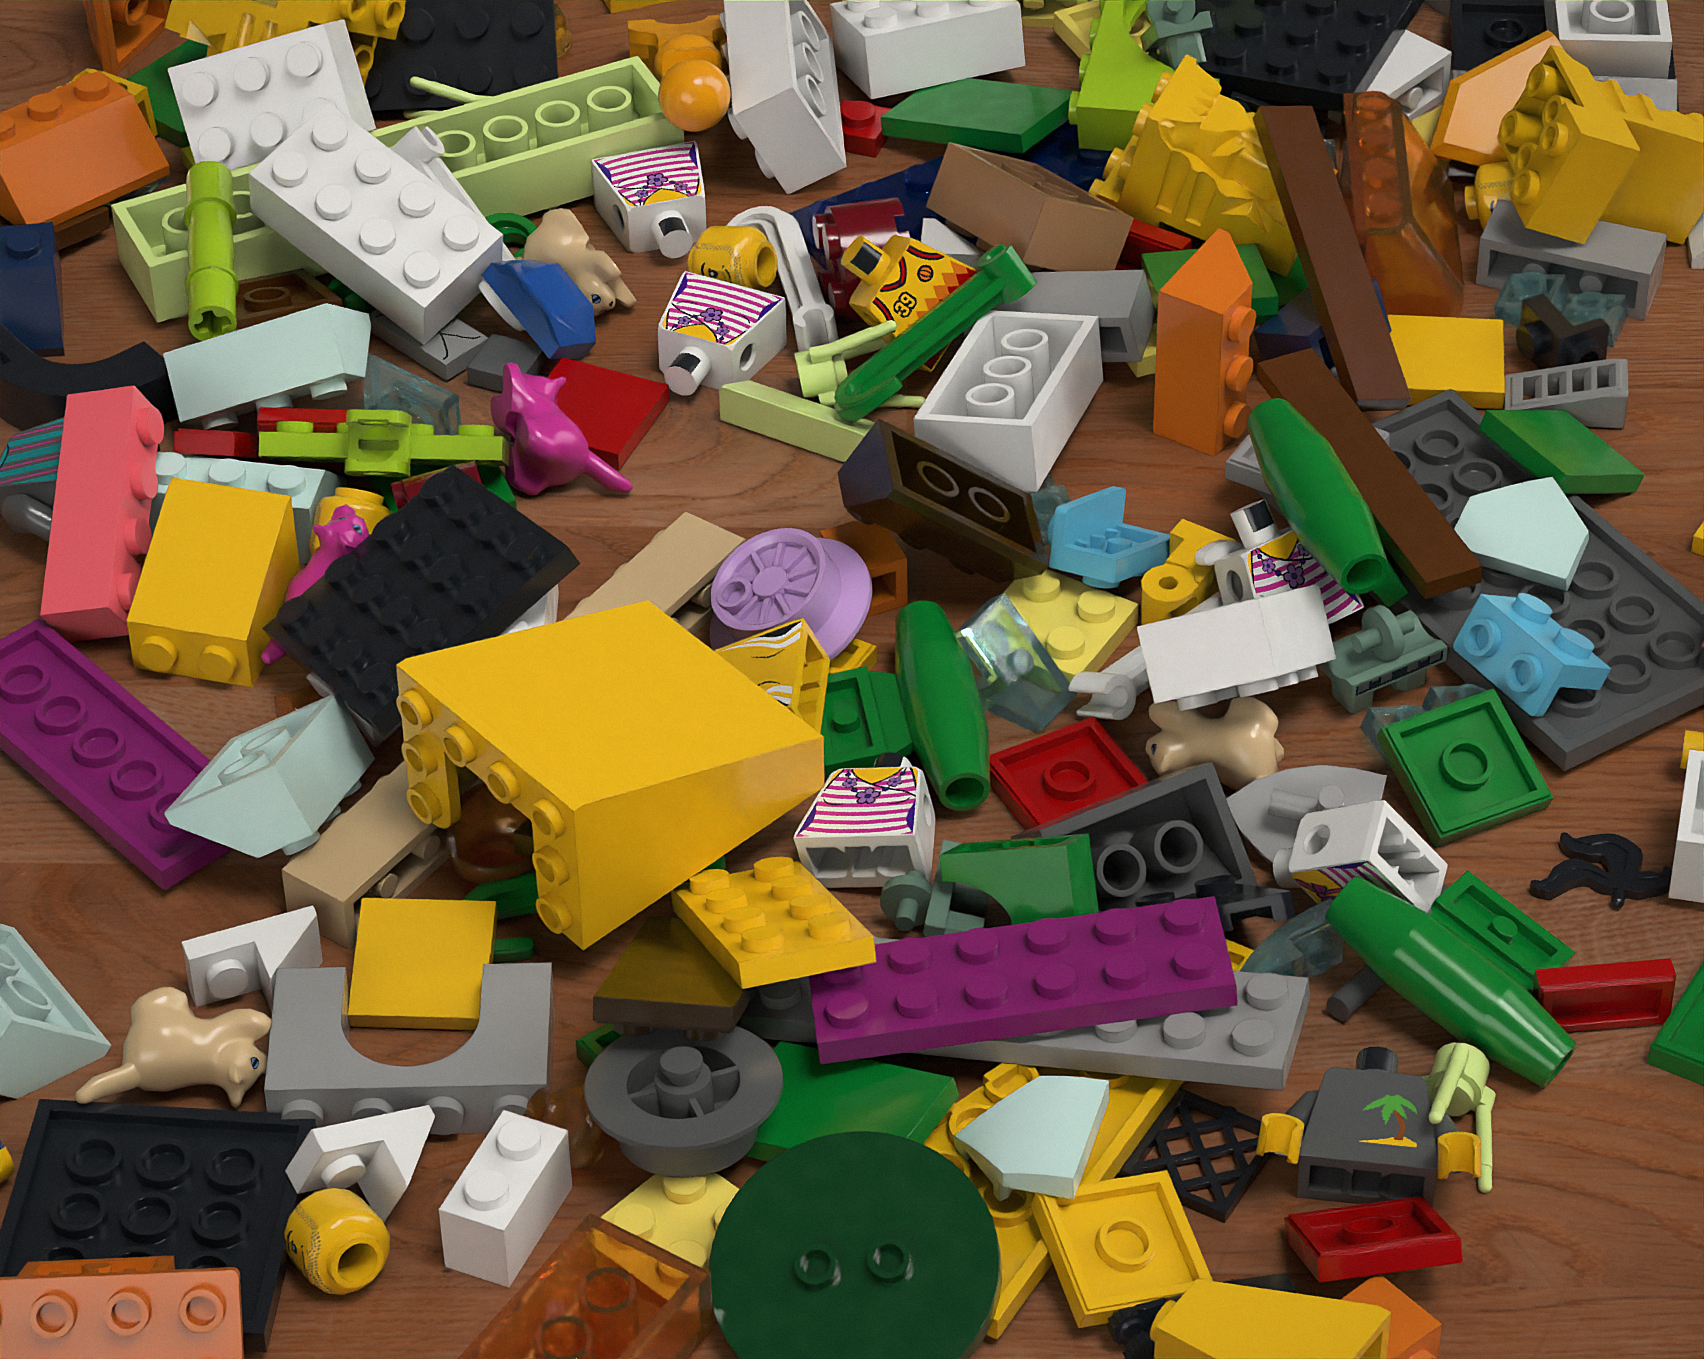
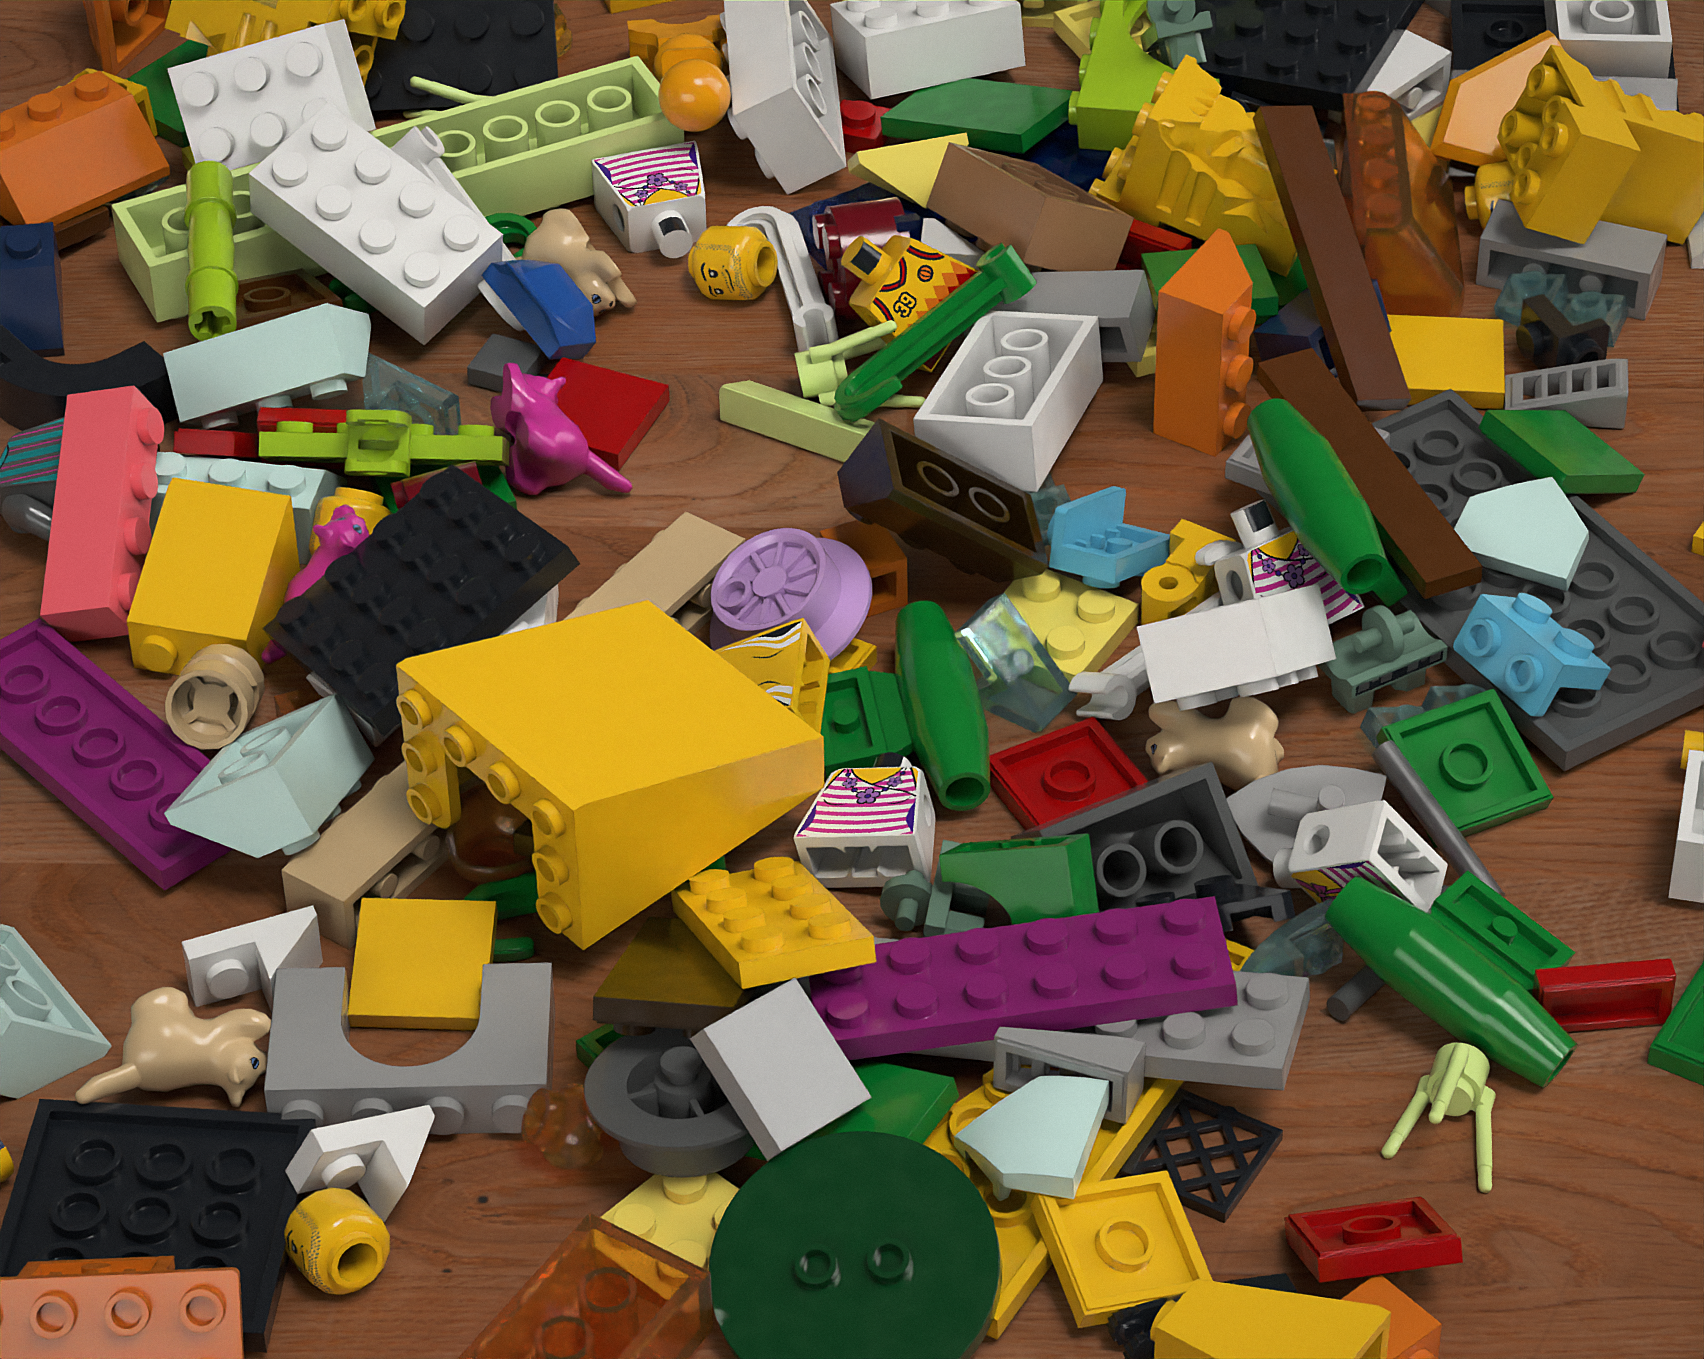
light grey tile [369,310,489,381] -> none
white brick [439,1110,572,1288] -> none
white torso [657,271,787,396] -> none
dark grey torso [1256,1046,1481,1207] -> none
black piece [1529,832,1672,909] -> none
none -> tan wheel [165,644,265,749]
none -> tile [690,978,871,1161]
none -> light yellow slope [847,133,969,209]
none -> light grey slope [993,1027,1146,1124]
none -> flat silver bar [1372,740,1505,897]

